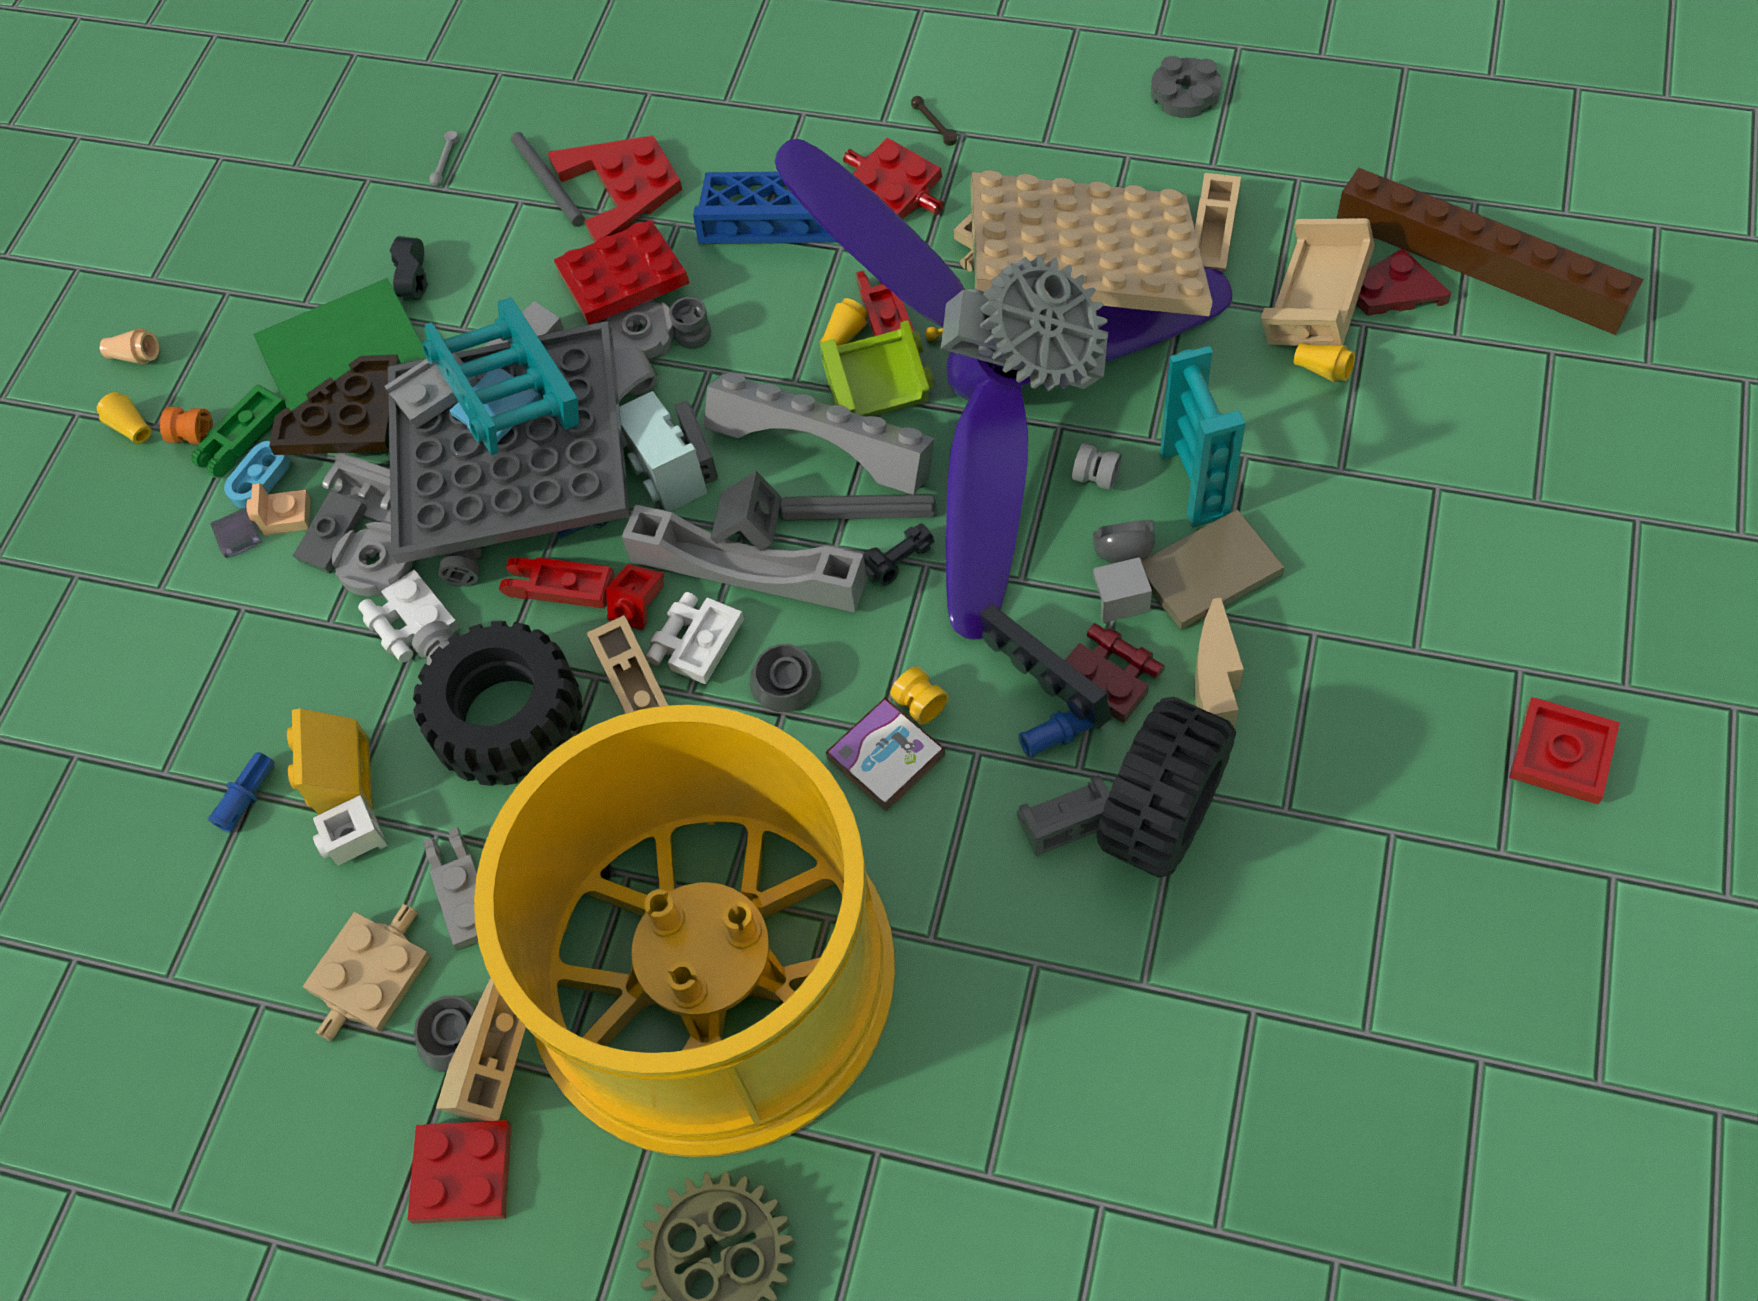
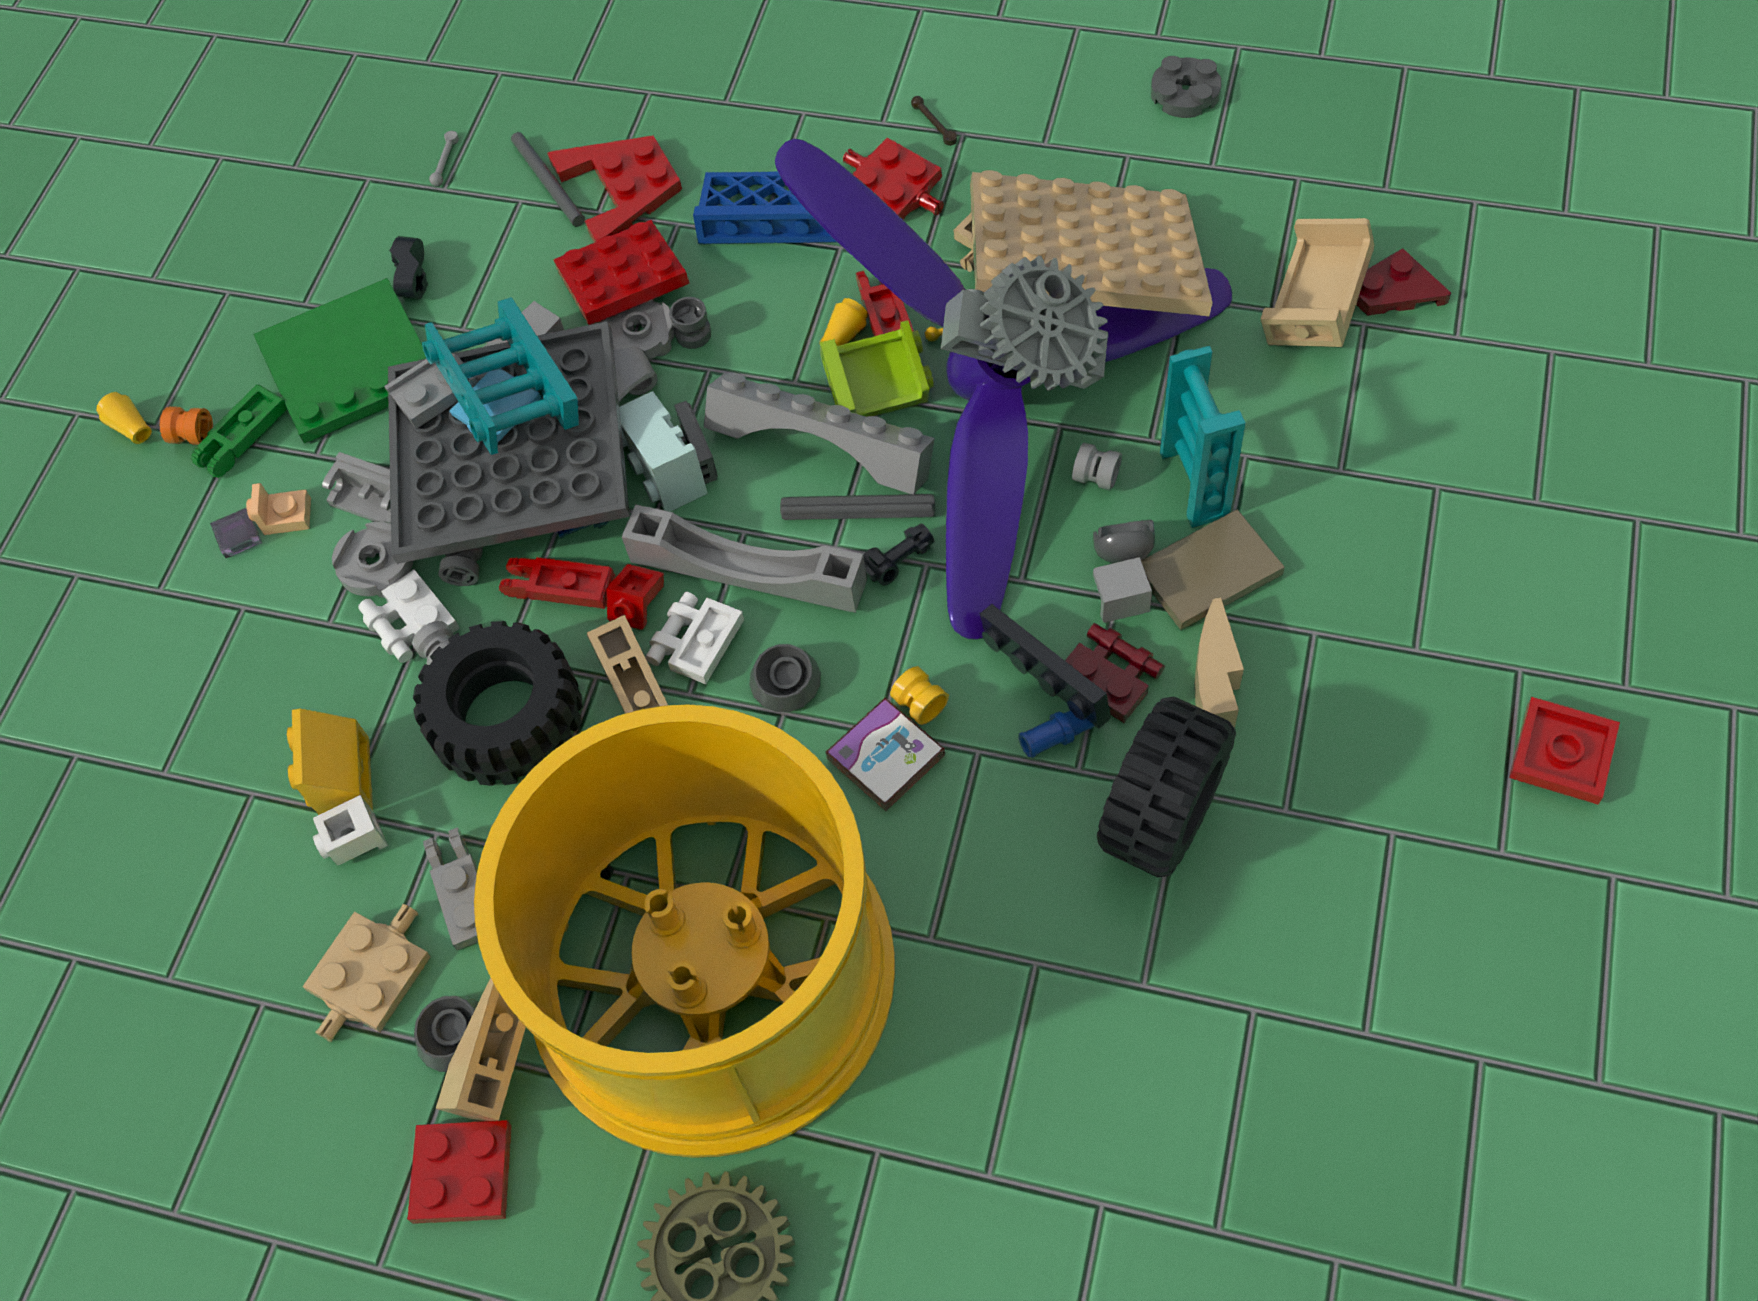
light nougat cone [100,328,159,365] -> none
blue axle [207,752,275,833] -> none
medium azure plate [224,441,290,509] -> none
dark brown plate [269,355,401,455] -> none
dark grey plate [293,490,367,574] -> none
dark grey panel [711,471,782,551] -> none
dark grey hinge [1017,775,1110,856] -> none
tan slope [1195,173,1241,272] -> none
yellow cone [1294,343,1355,383] -> none
reddish brown brick [1336,167,1644,335] -> none

